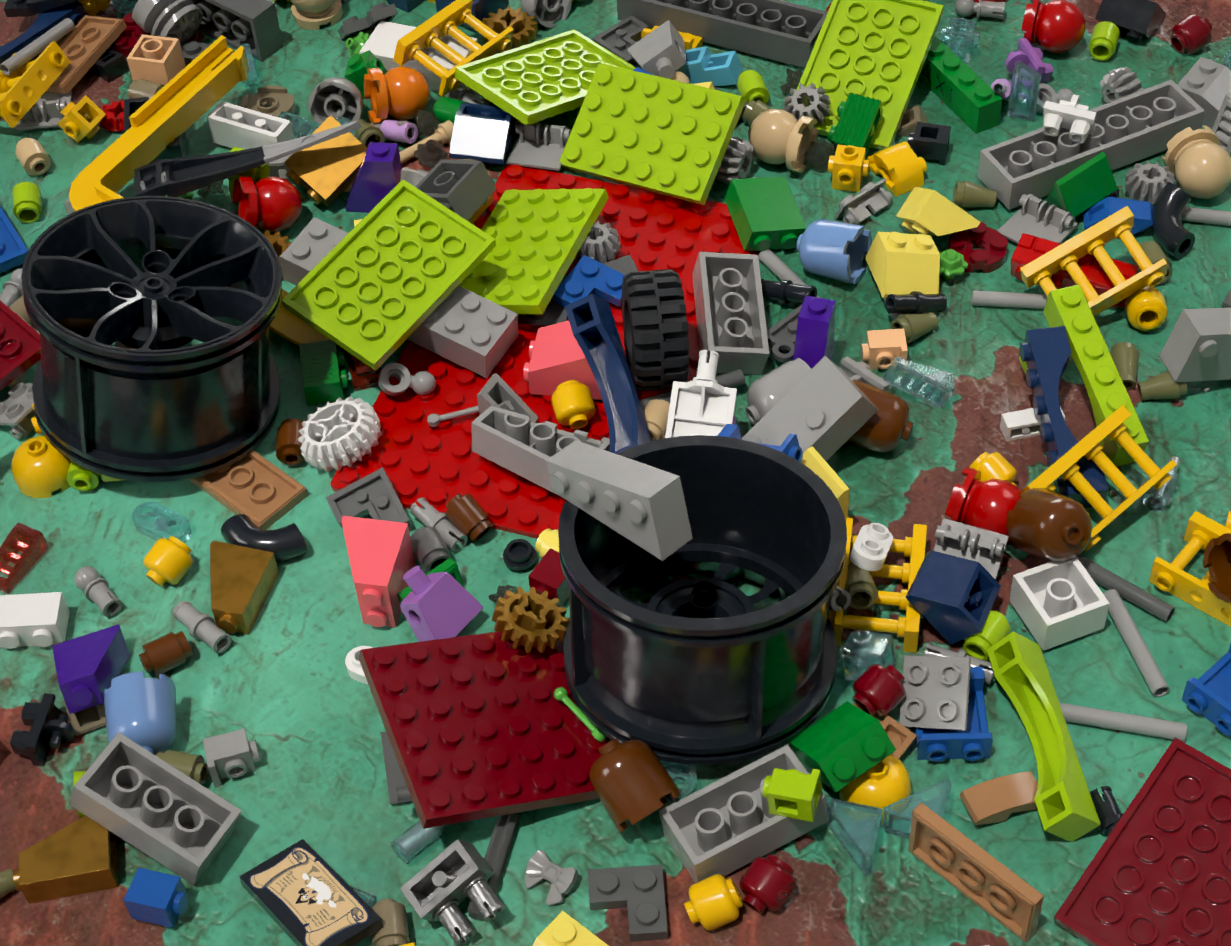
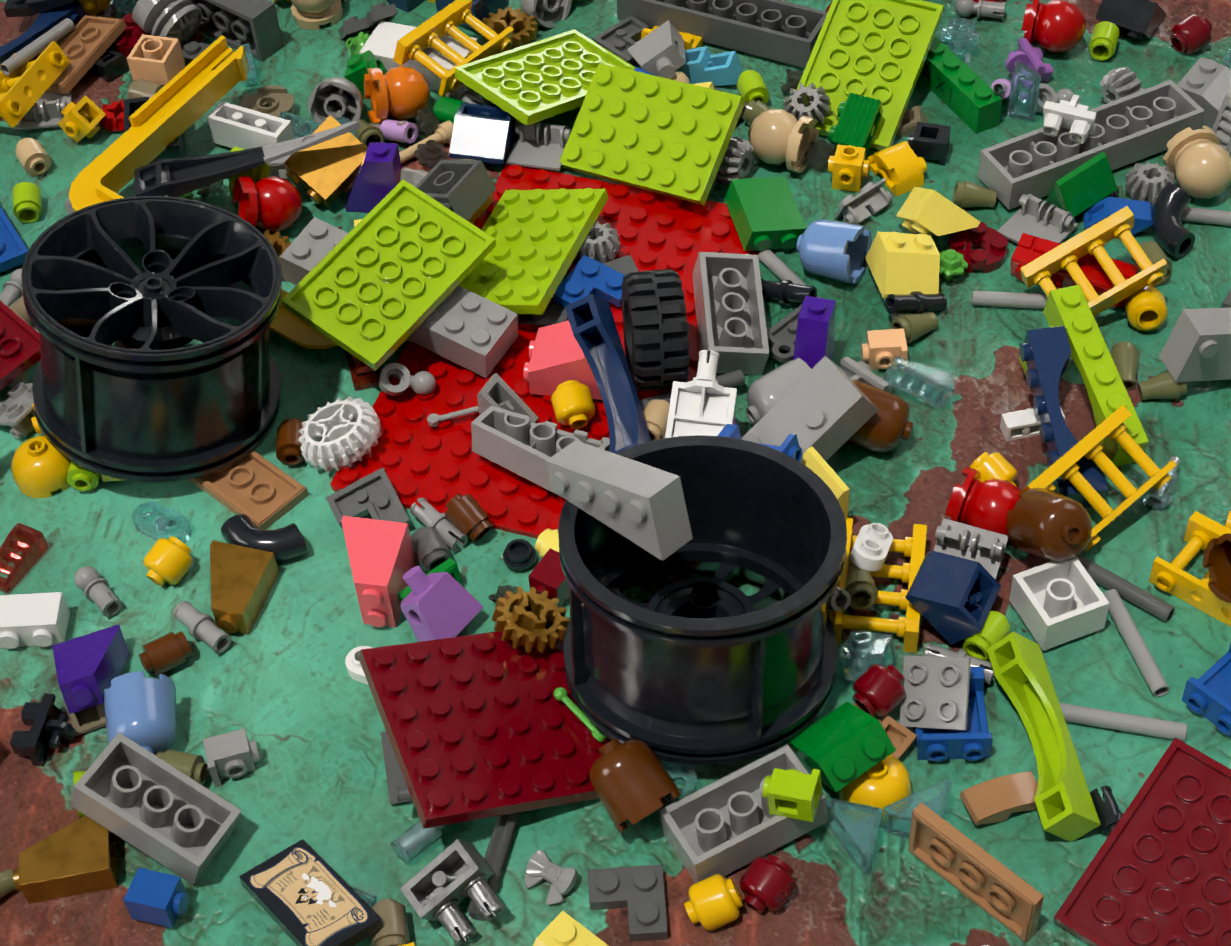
green brick [299,340,349,406] -> none

